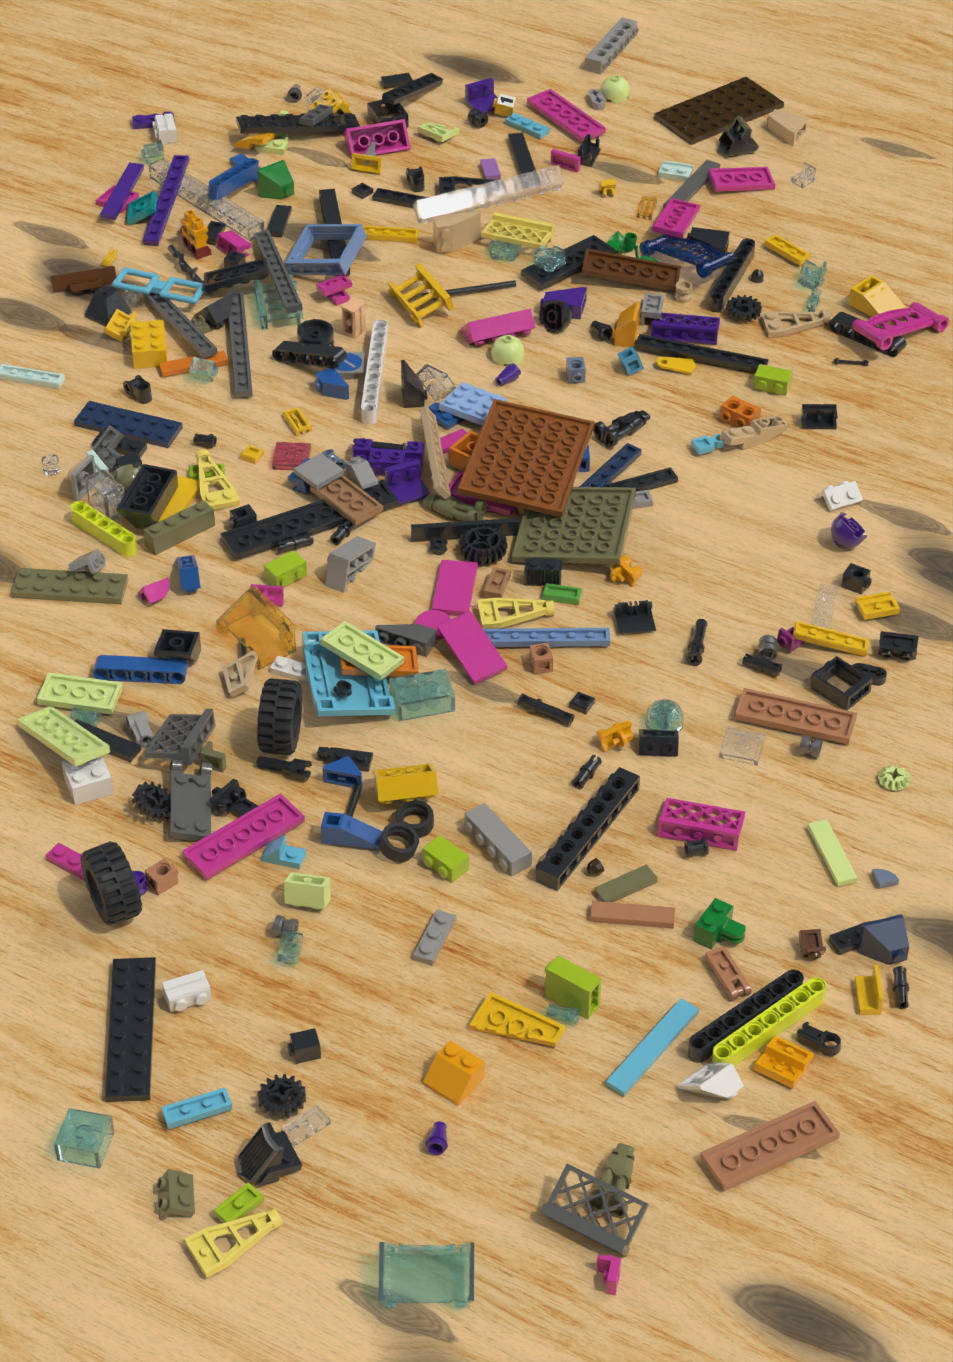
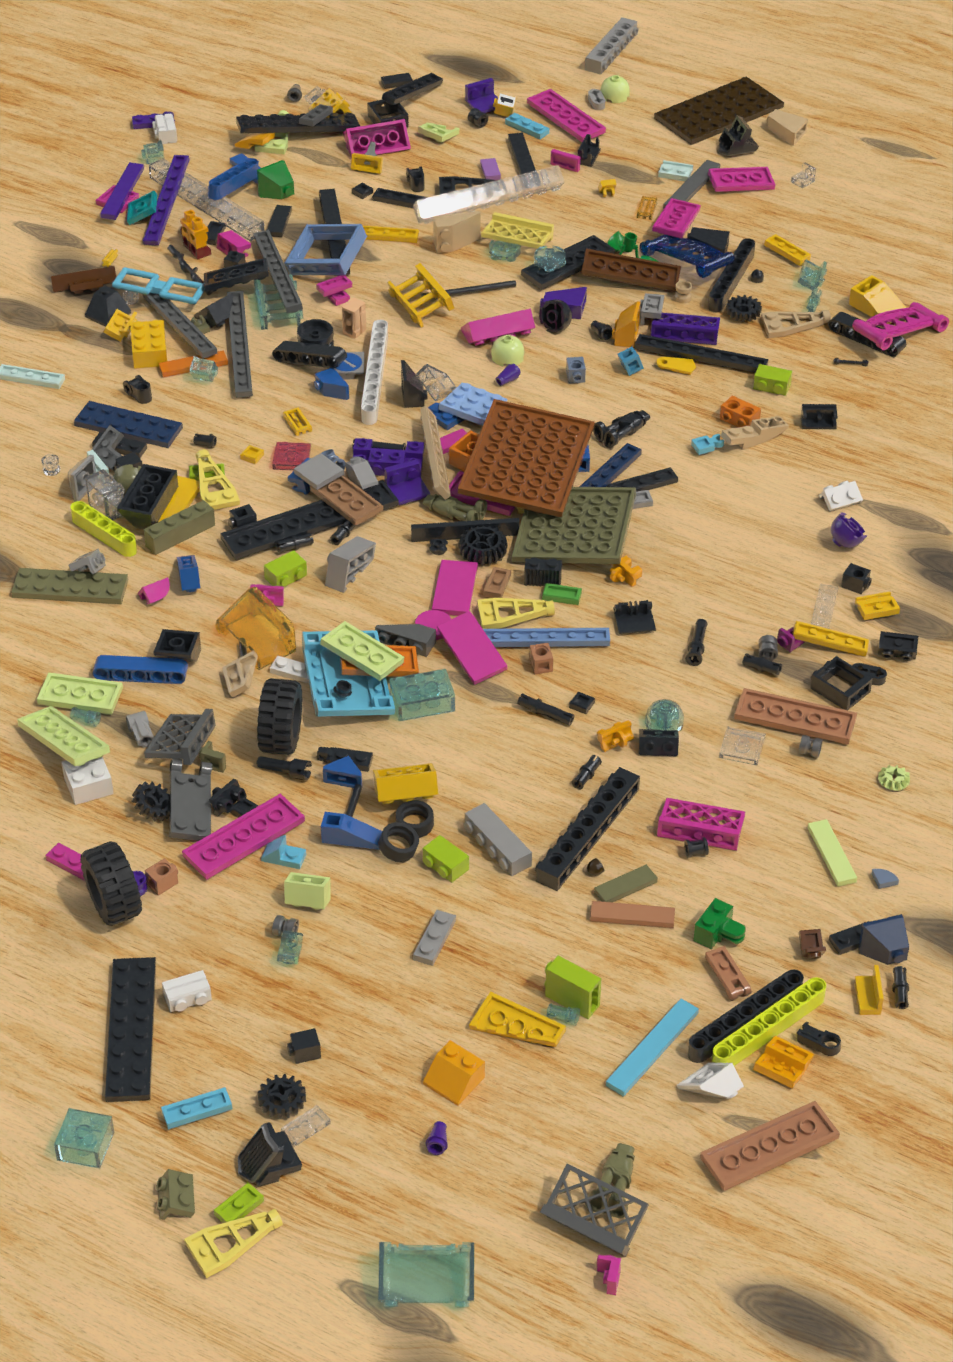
black tile [74,719,142,763] -> none

